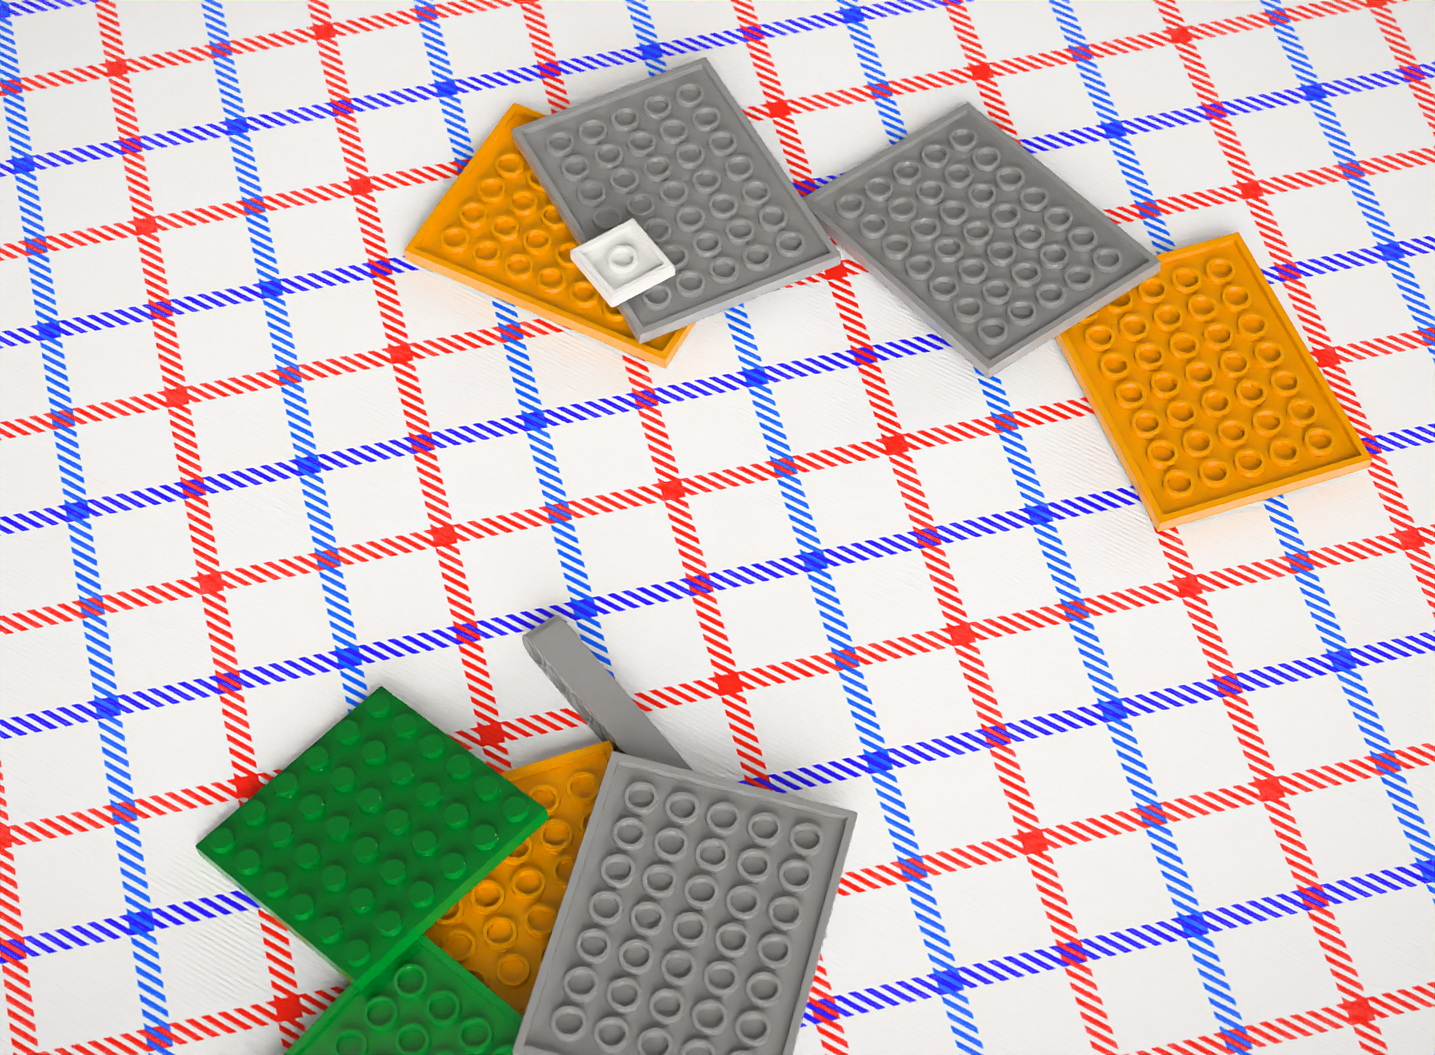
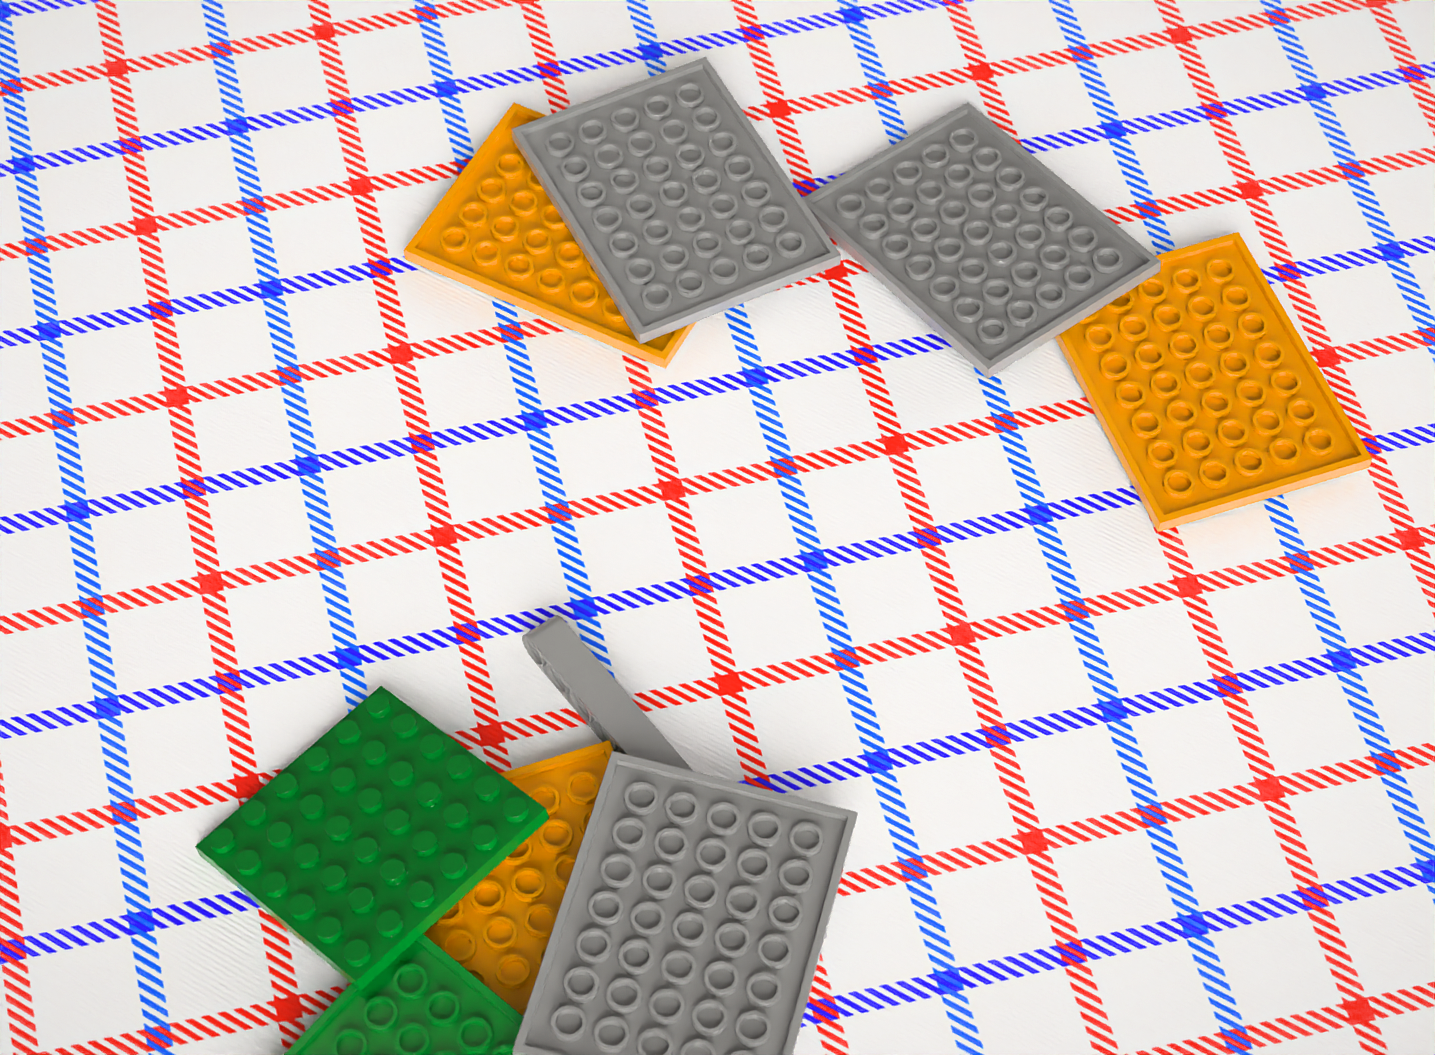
white plate [570,218,675,308] -> none

